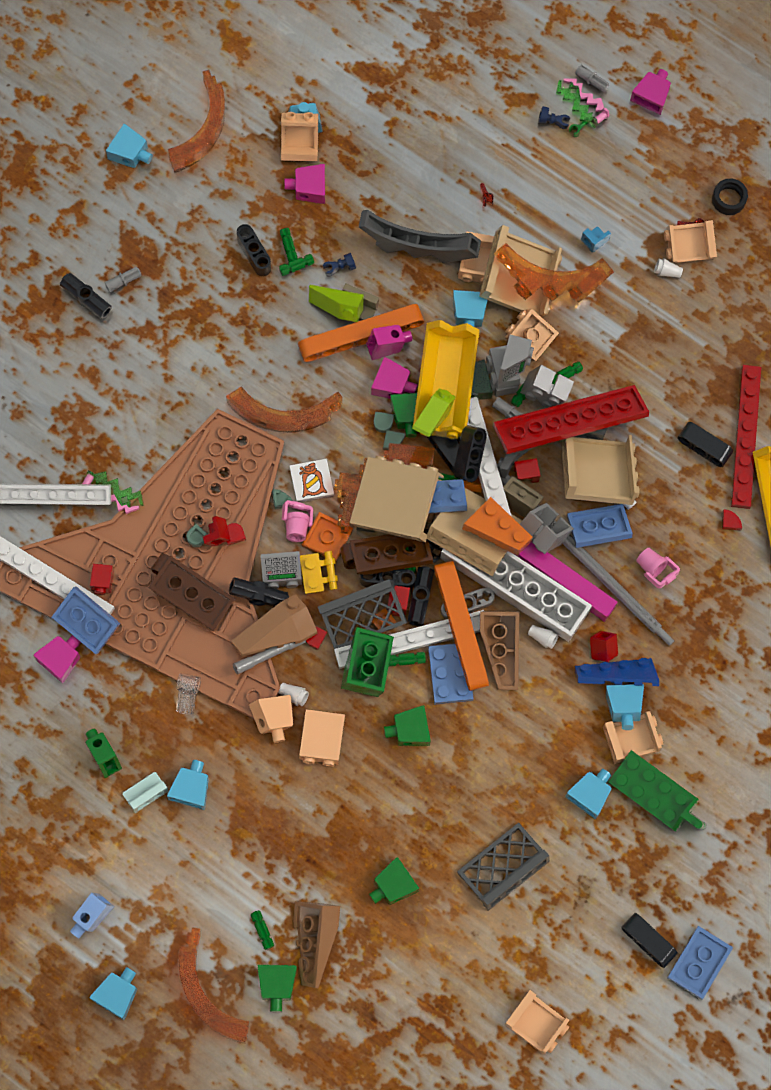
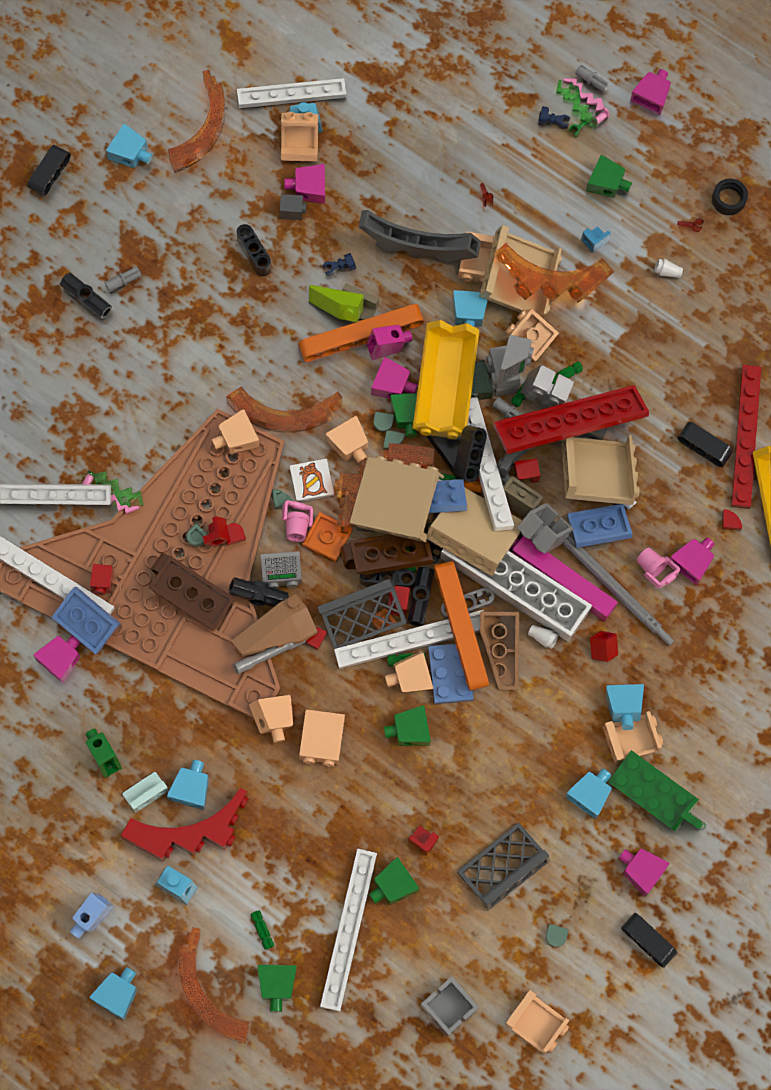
clear piece [176,673,201,714] -> none
green axle [279,254,314,276] -> none
white cone [279,683,309,706] -> none
green axle [280,228,298,262] -> none
medium nougat wedge [293,901,340,988] -> none
yellow plate [300,551,338,594] -> none
green slope [341,627,394,697] -> none
lime slope [412,388,456,437] -> none
orange wedge [462,497,533,556] -> none
blue wing [575,658,659,686] -> none
light nougat panel [664,220,717,263] -> none
medium blue plate [667,926,733,1000] -> none
none -> black beam [27,145,71,196]
none -> red arch [121,787,249,862]
none -> medium azure torso [155,866,198,905]
none -> light nougat torso [211,409,260,454]
none -> white plate [237,78,346,108]
none -> dark grey brick [280,194,306,220]
none -> white plate [320,849,377,1012]
none -> light nougat torso [326,416,368,464]
none -> light nougat torso [385,651,433,692]
none -> red panel [408,826,439,856]
none -> light grey piece [420,976,479,1037]
none -> sand green tile [546,924,569,947]
none -> green torso [586,155,632,198]
none -> dark pink torso [618,849,670,897]
none -> dark pink torso [670,537,715,586]

